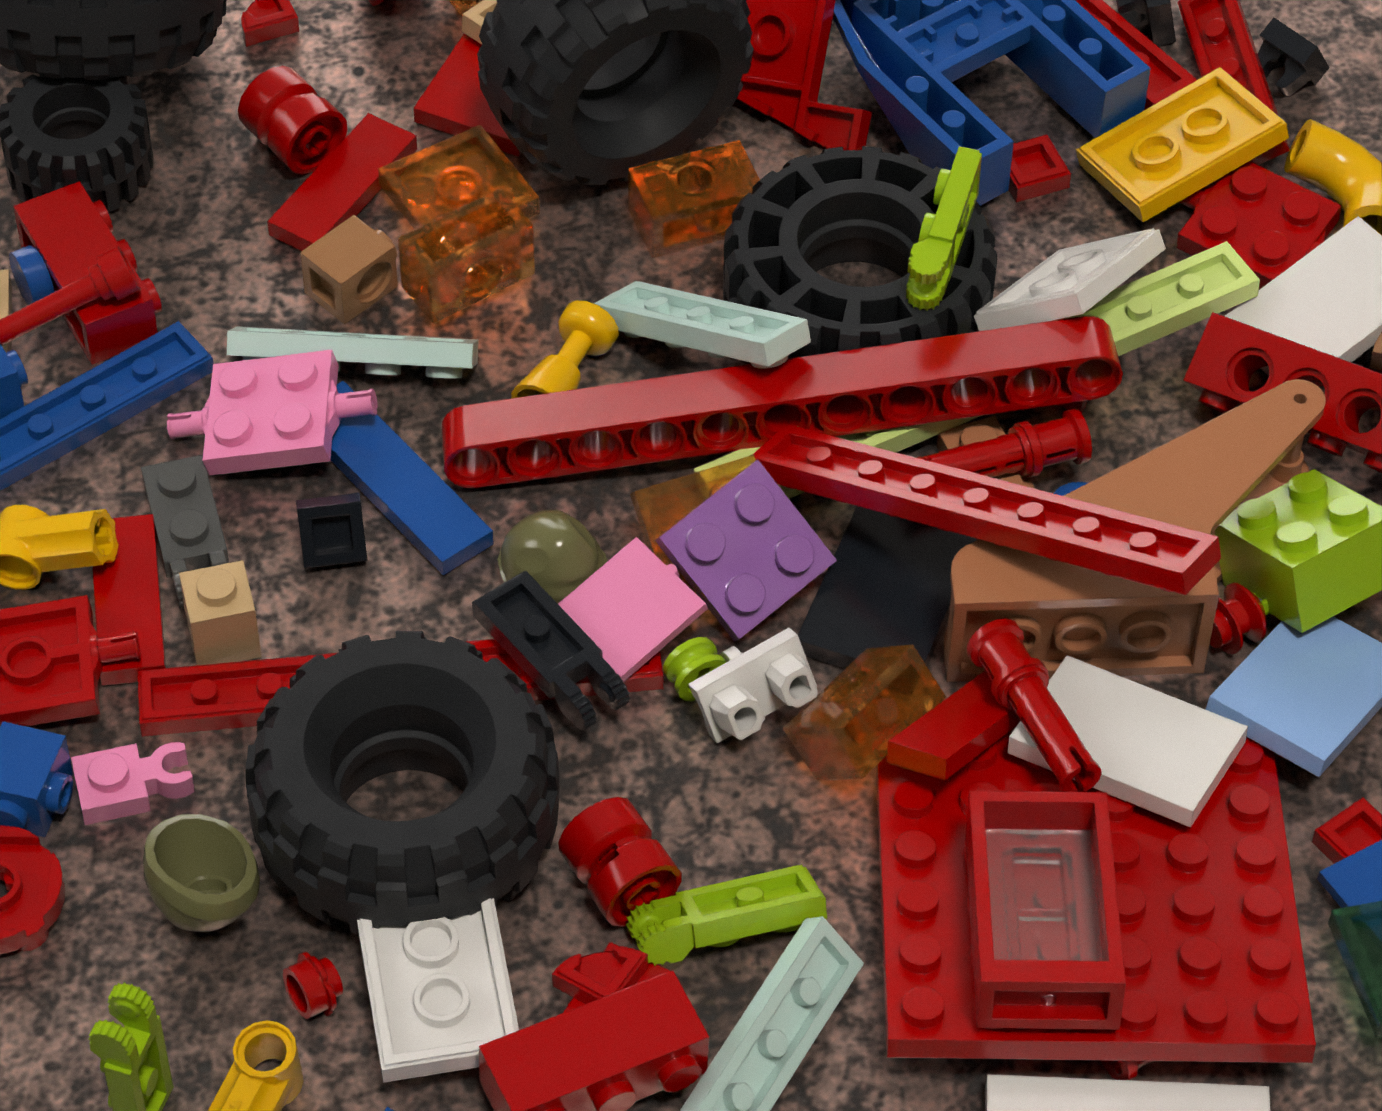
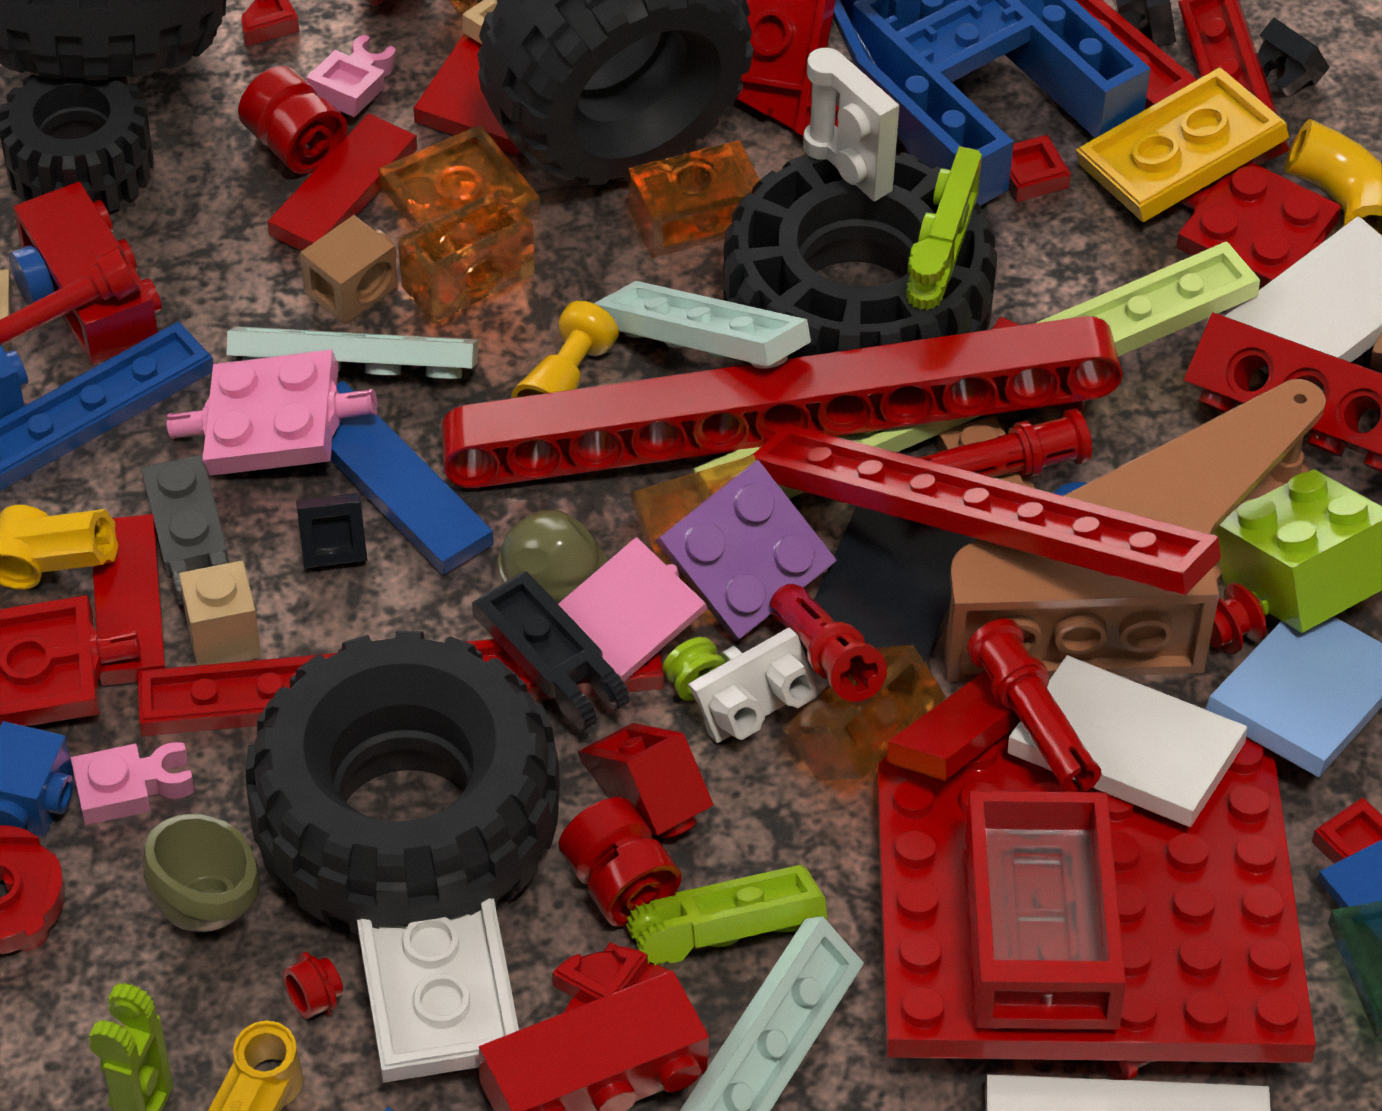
white tile [974,228,1166,331] -> none
none -> bright pink plate [306,35,396,117]
none -> red slope [577,723,714,838]
none -> red pin [770,584,887,702]
none -> white plate [803,48,899,201]

